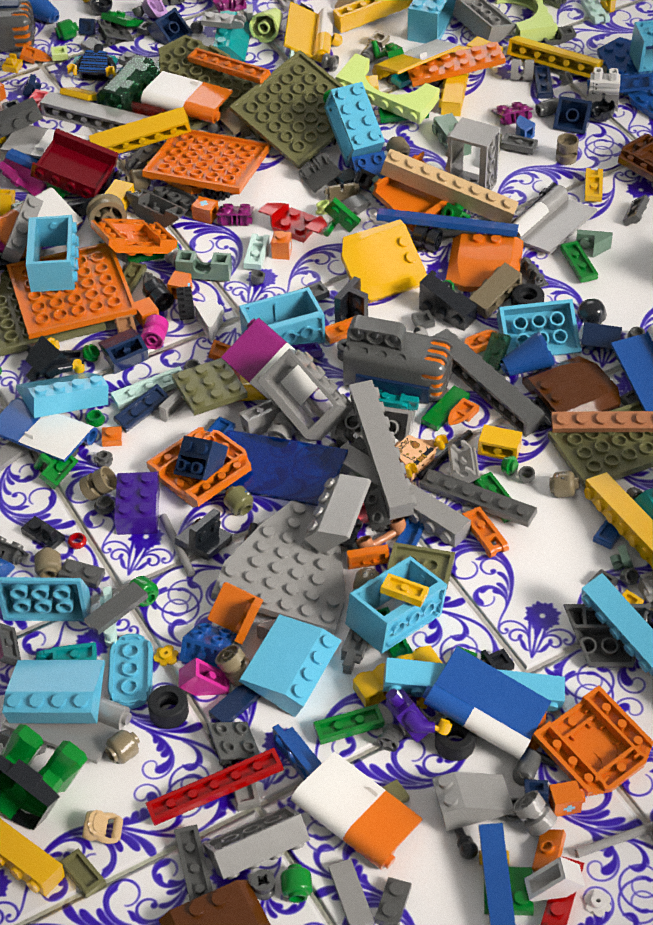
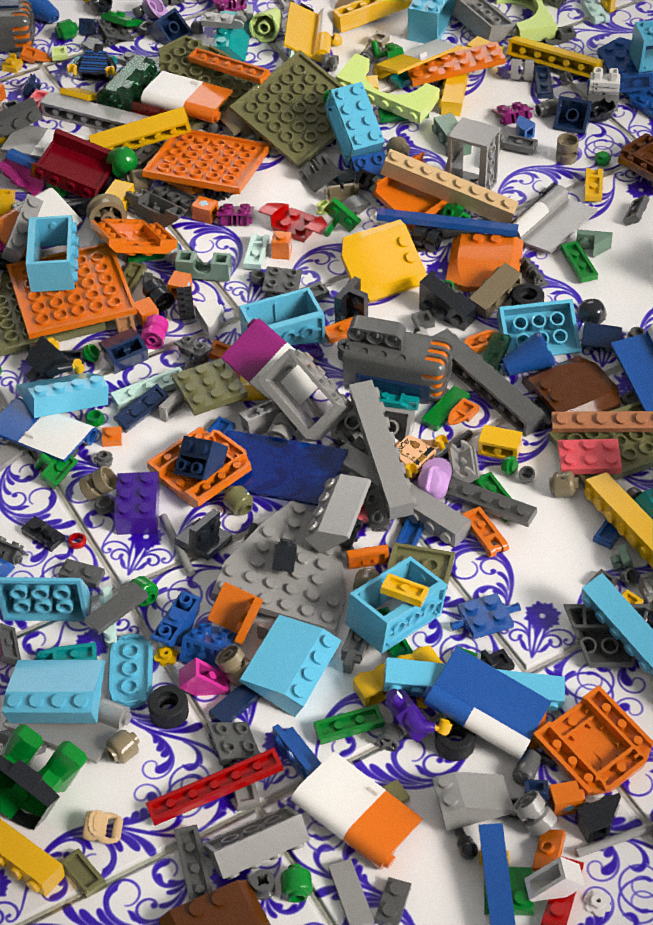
dark tan head [34,547,62,578] -> none
nougat bar [356,517,406,549] -> none
none -> green helmet [107,146,138,178]
none -> blue slope [150,590,201,647]
none -> dark grey hinge [174,336,213,364]
none -> dark grey hinge [262,266,303,298]
none -> black slope [272,538,297,573]
none -> lavender piece [417,458,452,500]
none -> blue plate [450,593,521,639]
none -> coral plate [557,439,622,474]
none -> black slope [575,793,621,843]
none -> green plate [594,151,611,167]

